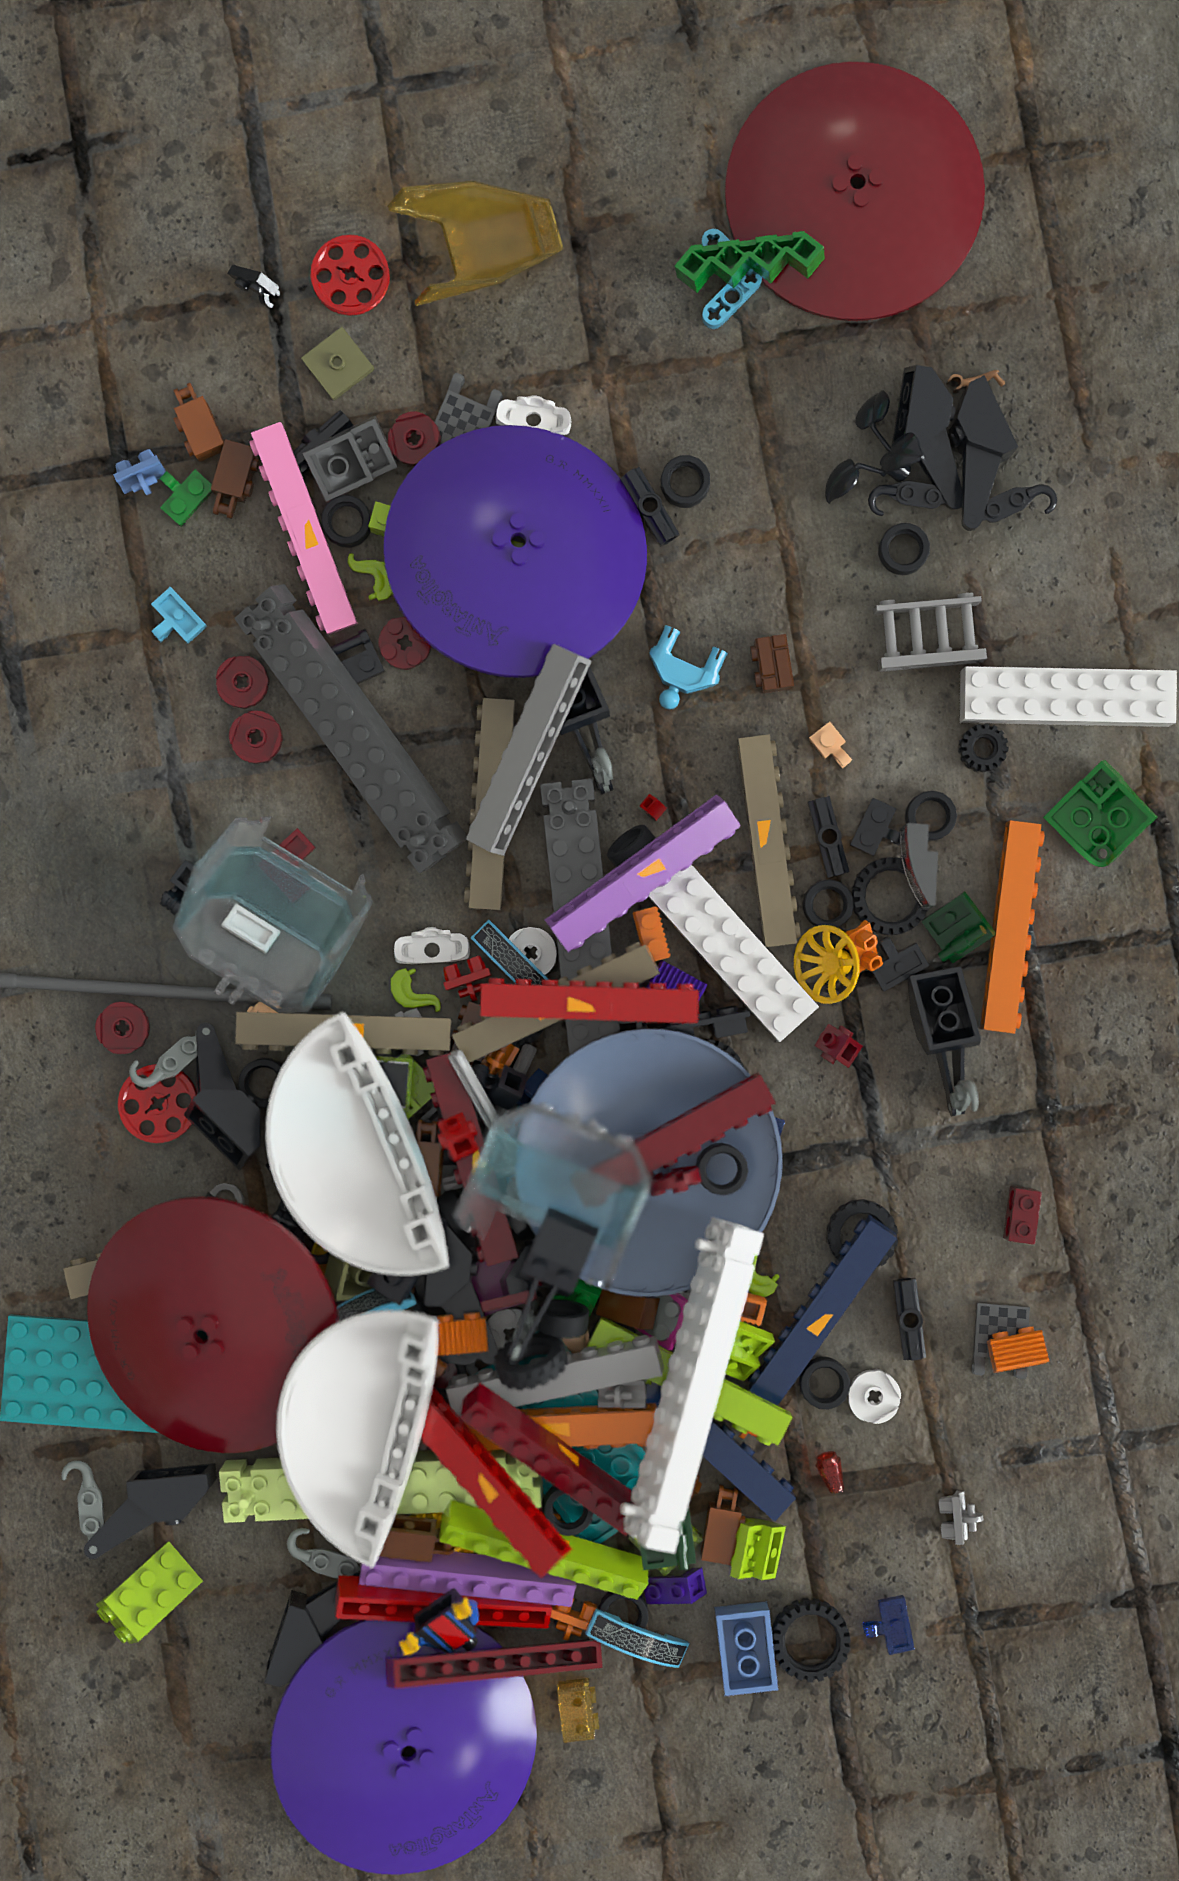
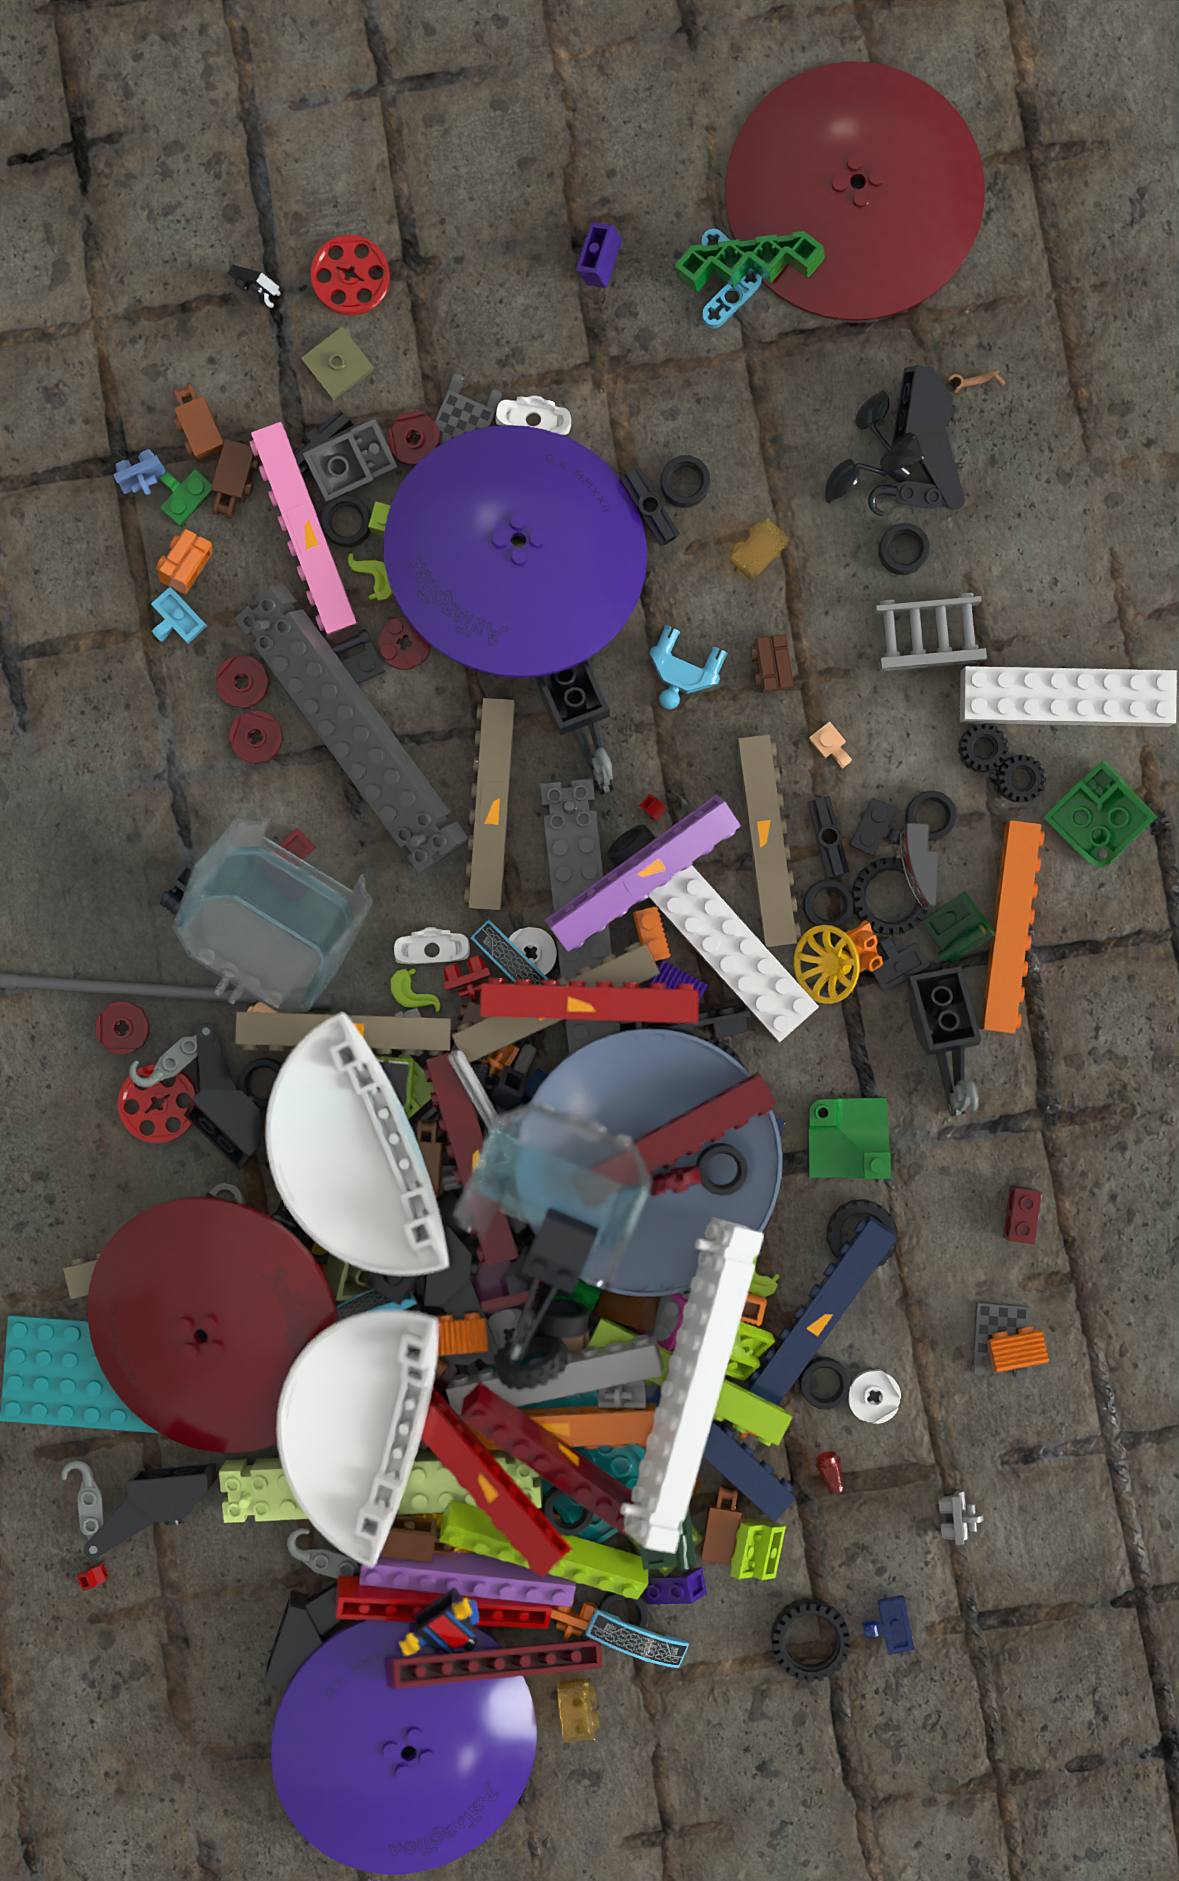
lime bracket [96,1541,203,1644] -> none
white tile [221,904,280,954] -> none
clear yellow windscreen [388,181,563,306] -> none
red brick [437,1112,479,1161] -> none
light grey brick [466,644,591,856] -> none
medium blue brick [714,1601,778,1696] -> none
dark red brick [814,1024,863,1068] -> none
black piece [893,1278,926,1361] -> none
black slope [948,375,1057,531] -> none
none -> red piece [76,1562,109,1591]
none -> orange brick [156,529,213,594]
none -> dark purple brick [575,222,623,288]
none -> clear yellow brick [730,518,790,582]
none -> green slope [808,1097,891,1179]
none -> black tyre [995,755,1046,802]

